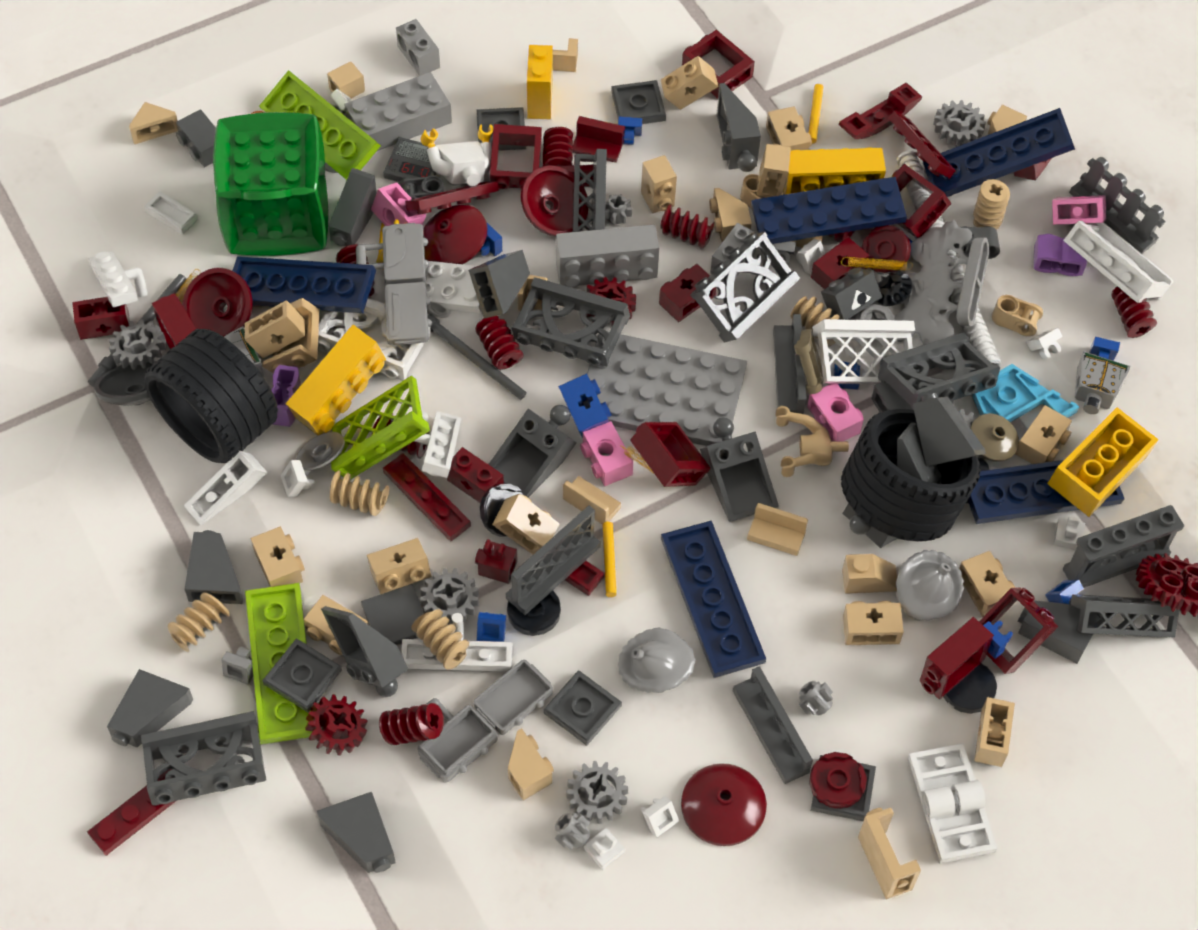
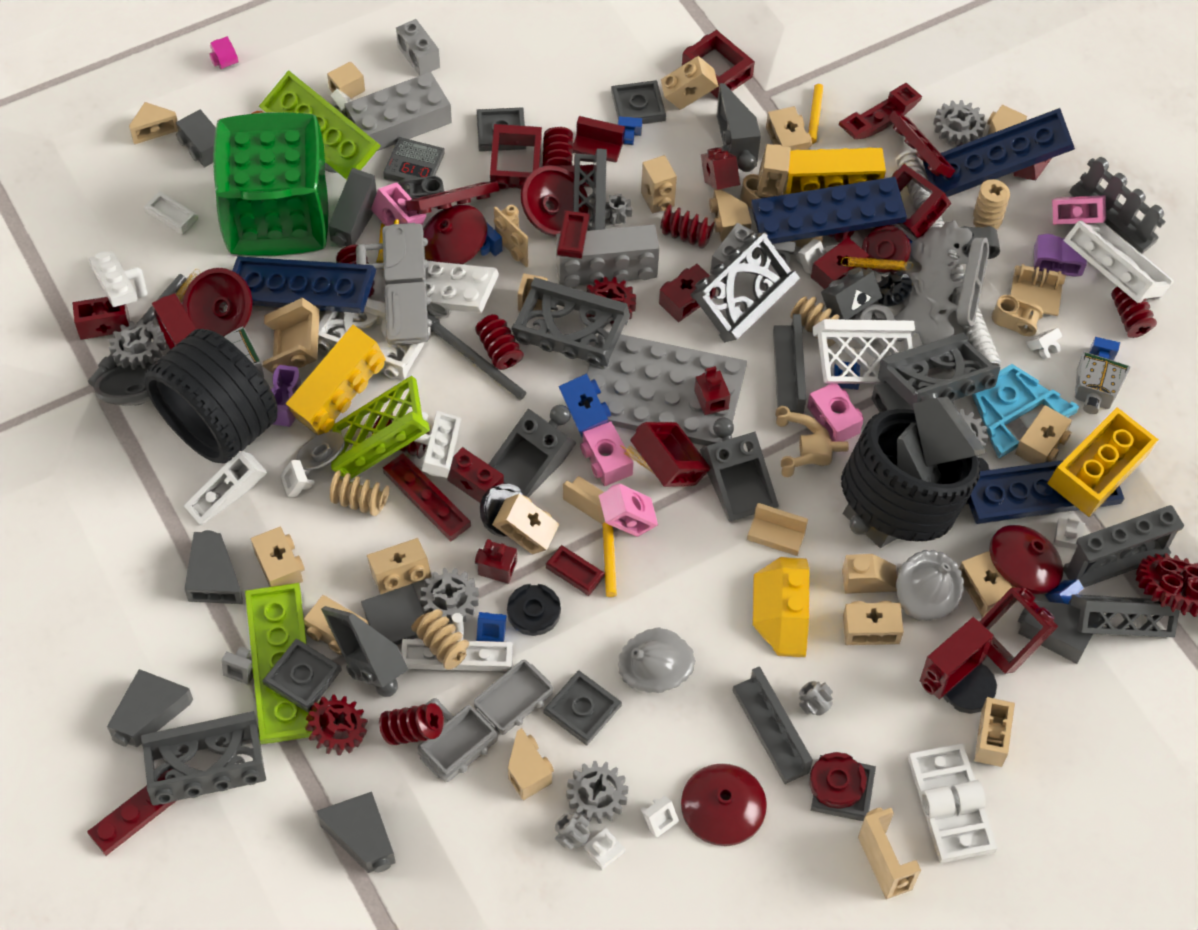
tan piece [167,593,230,652] -> none
tan brick [245,300,305,358] -> none
white torso [420,124,494,186] -> none
dark grey slope [468,250,530,318] -> none
dark grey fence [506,505,601,615] -> none
yellow brick [527,45,553,119] -> none
tan panel [553,38,578,72] -> none
dark blue plate [661,520,766,678] -> none
dark tan plate [794,328,823,394] -> none
dark tan dish [970,413,1019,462] -> none
blue tile [983,621,1013,659] -> none
none -> dark pink plate [209,36,239,69]
none -> tan hinge [494,205,528,267]
none -> dark red tile [557,211,589,259]
none -> bright pink brick [599,483,658,537]
none -> dark red brick [694,366,731,416]
none -> dark red brick [701,147,740,190]
none -> yellow wedge [752,557,809,658]
none -> dark red dish [989,525,1063,594]
none -> tan hinge [1010,264,1066,316]

